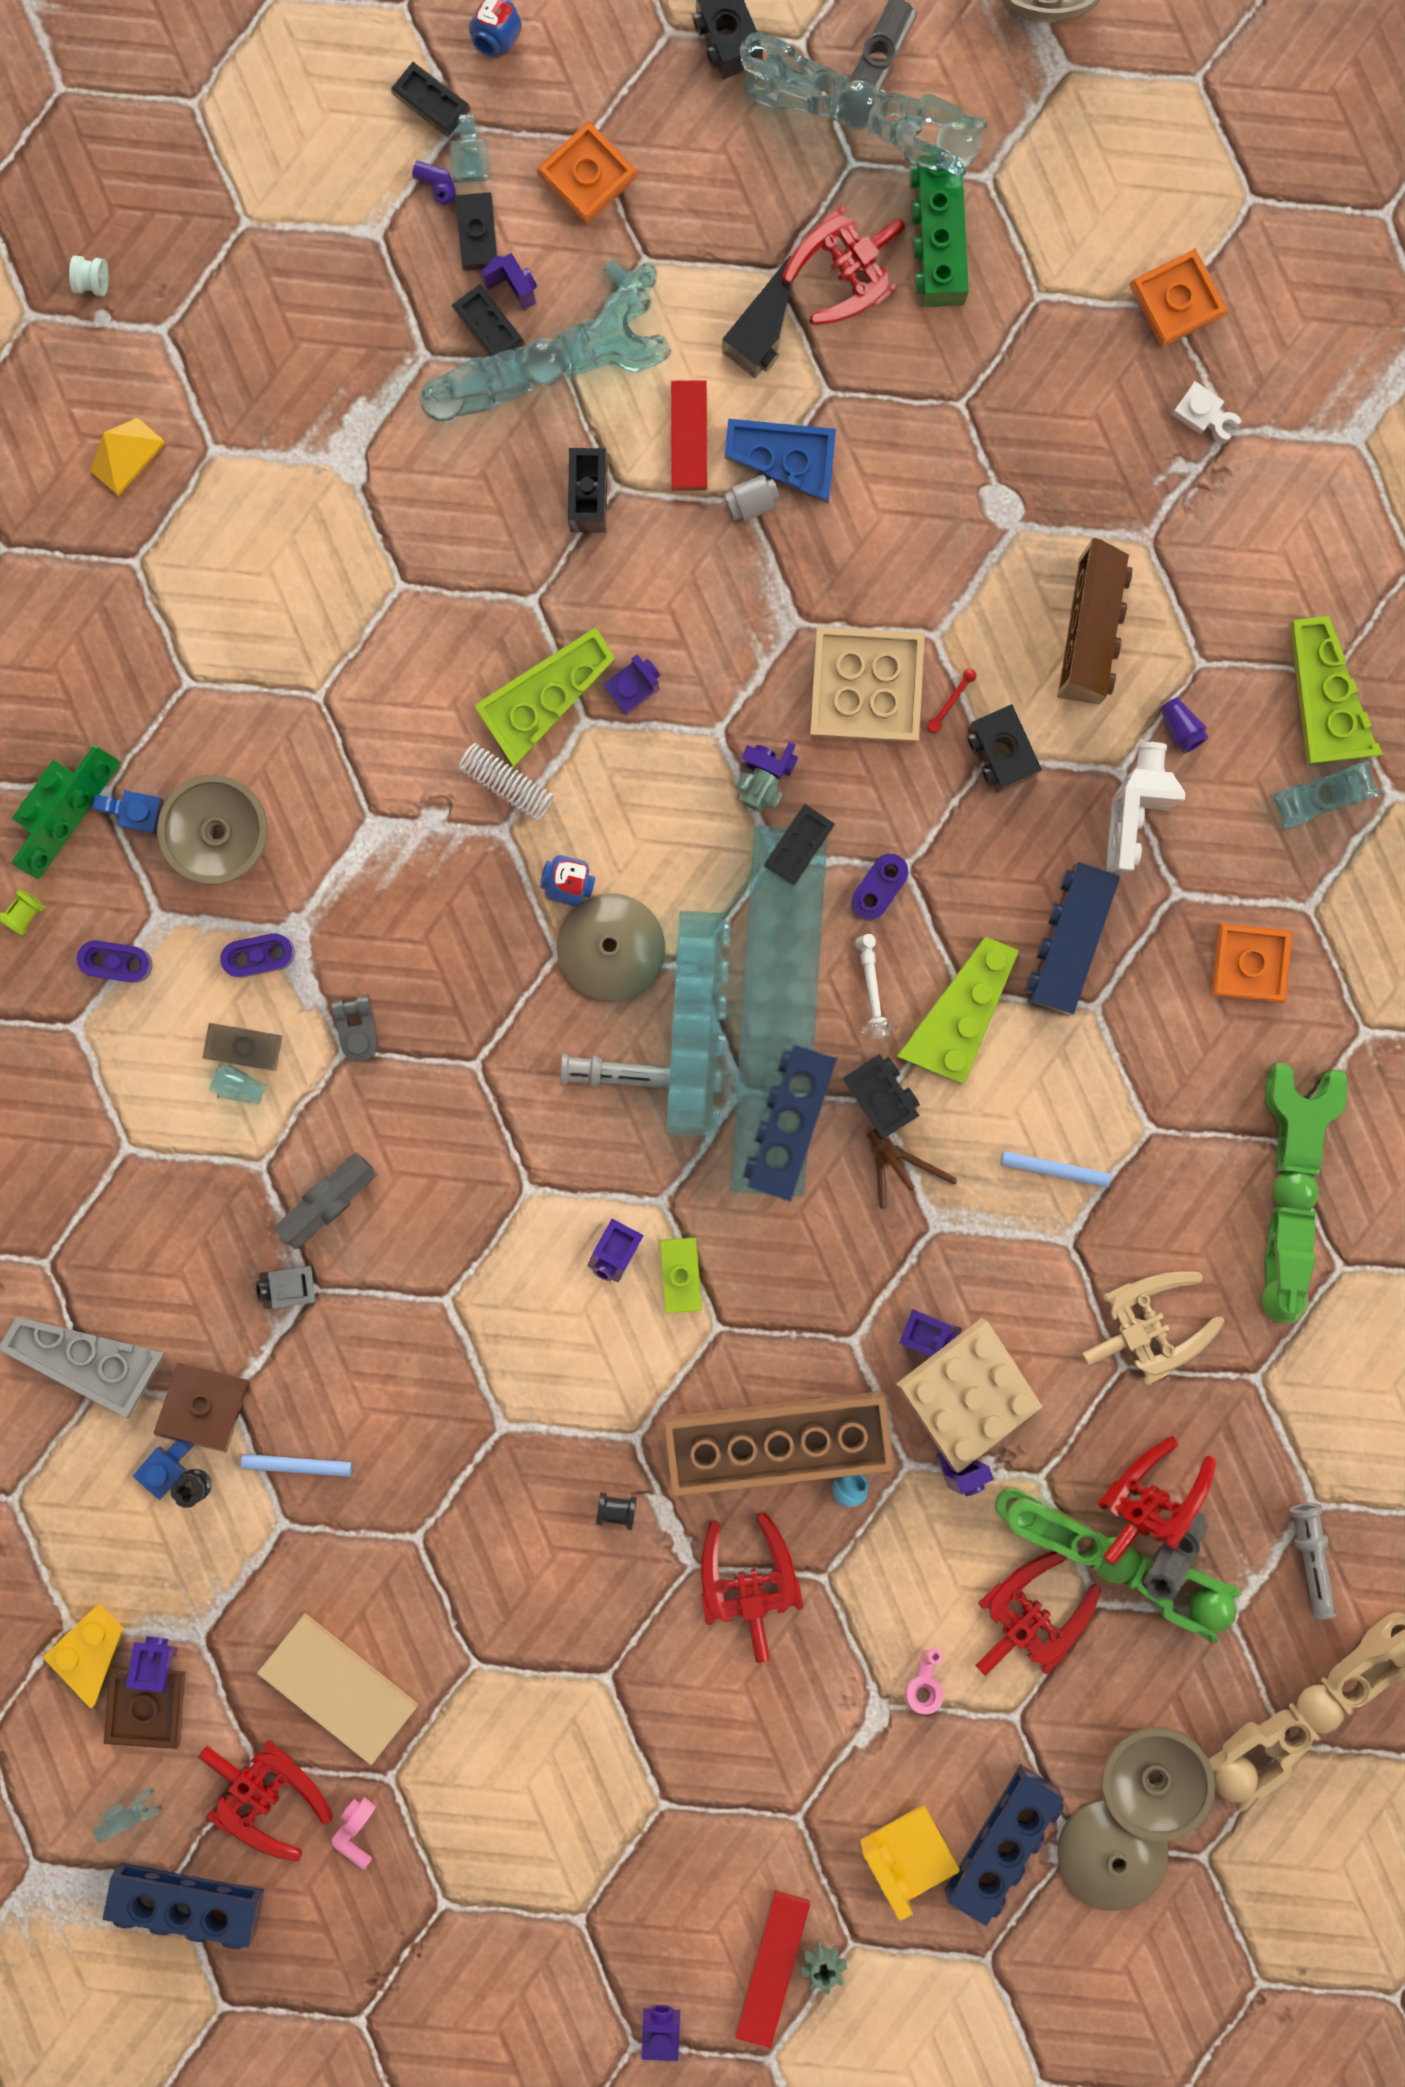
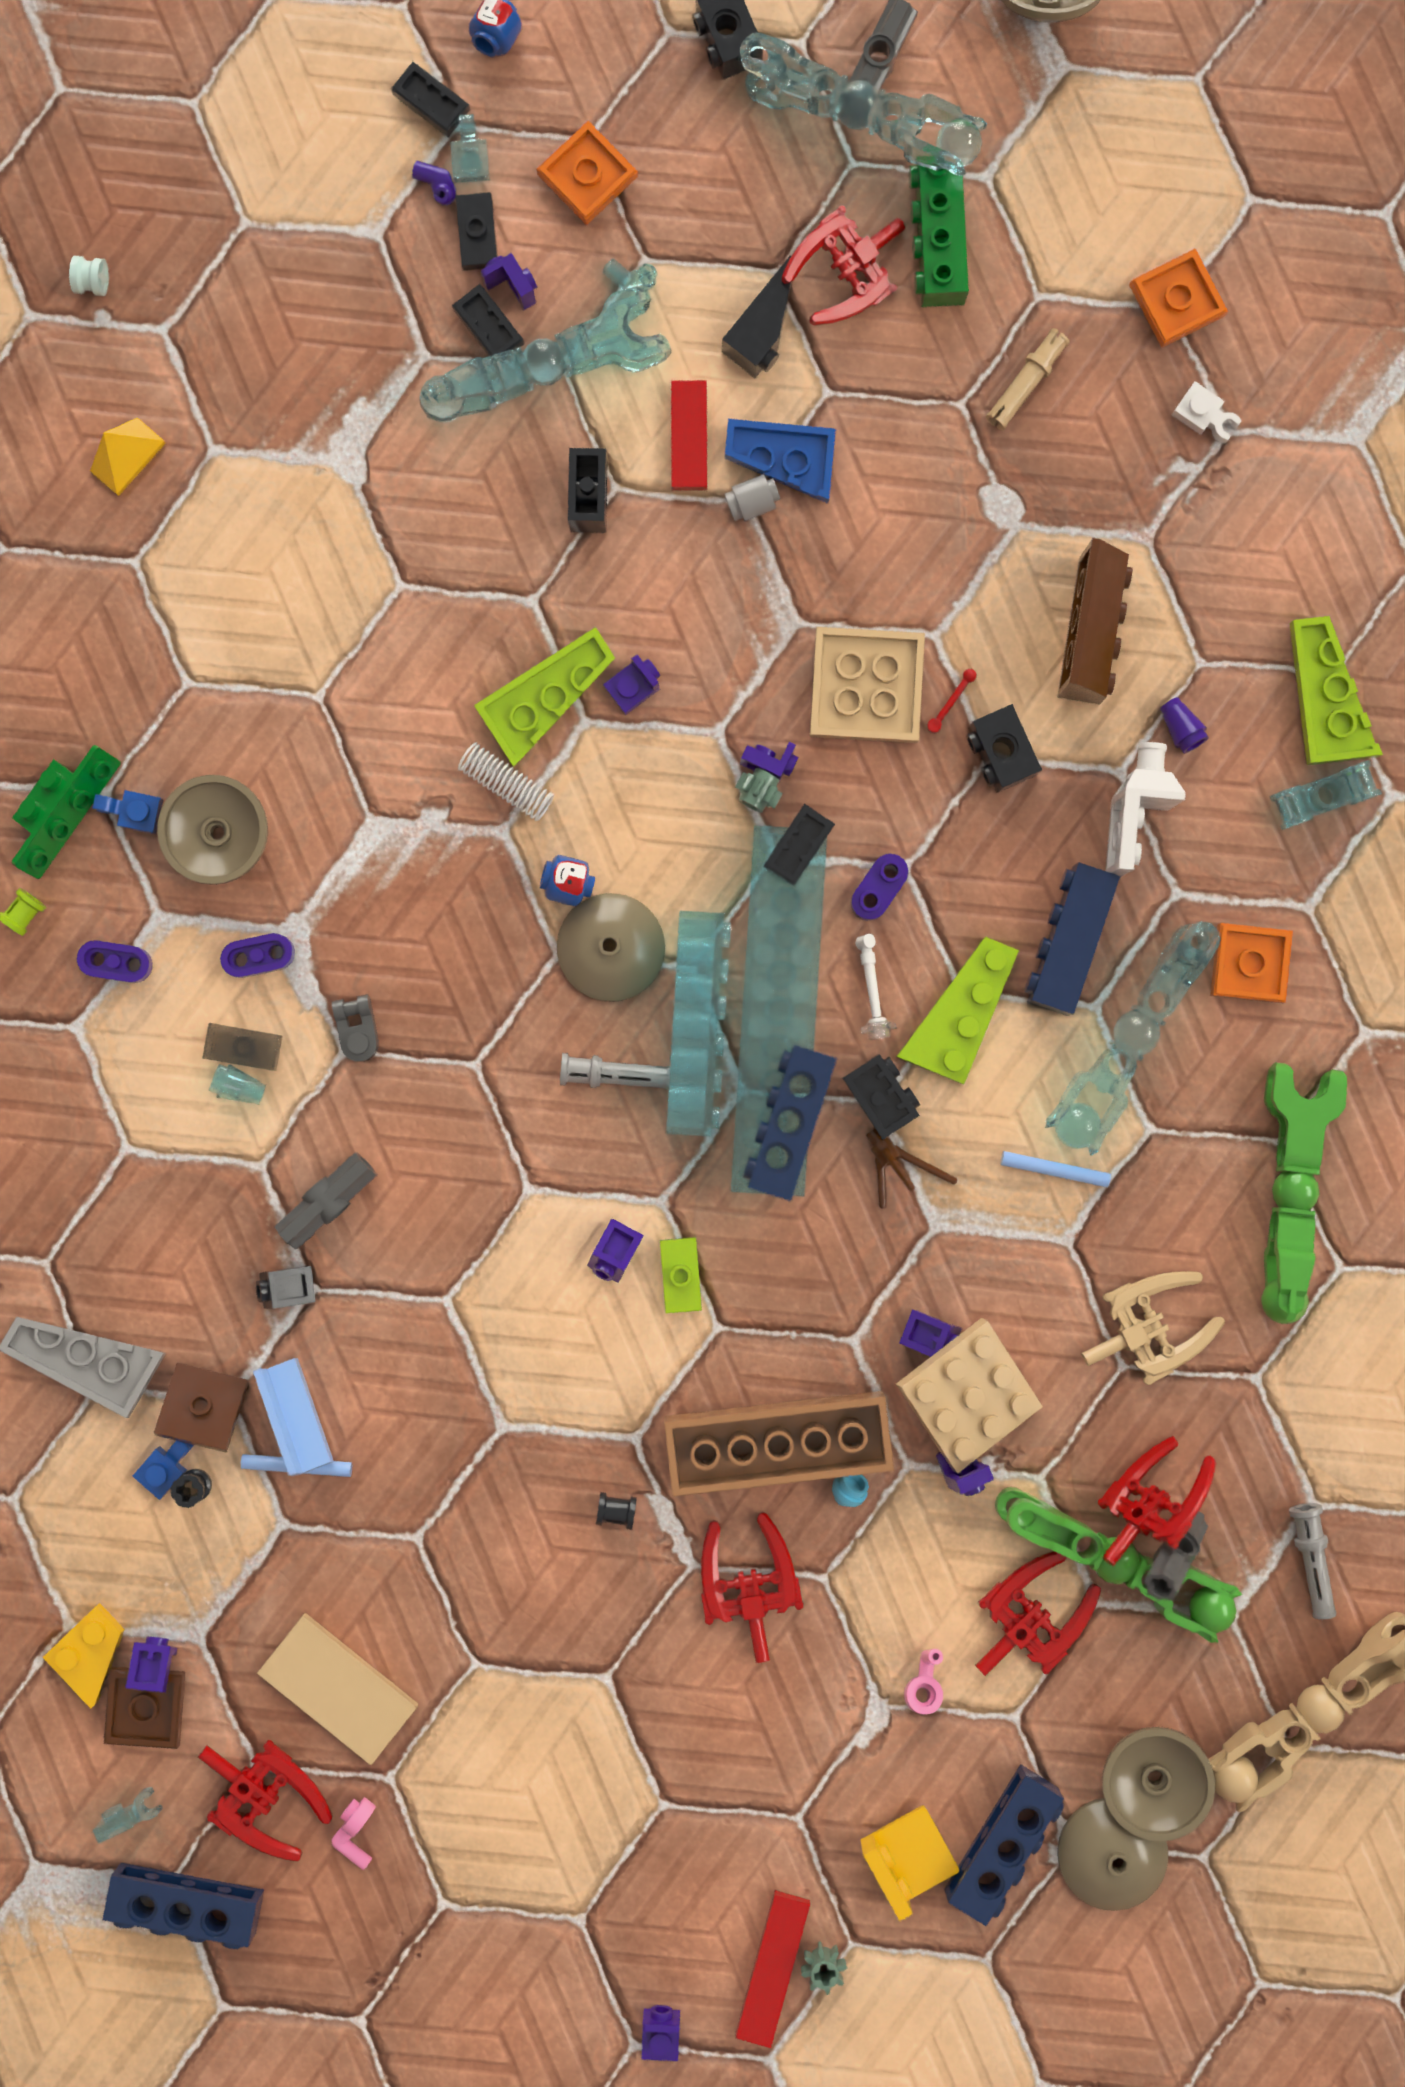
none -> light blue panel [253,1358,334,1476]
none -> tan pin [986,328,1070,430]
none -> clear light blue piece [1045,922,1220,1156]

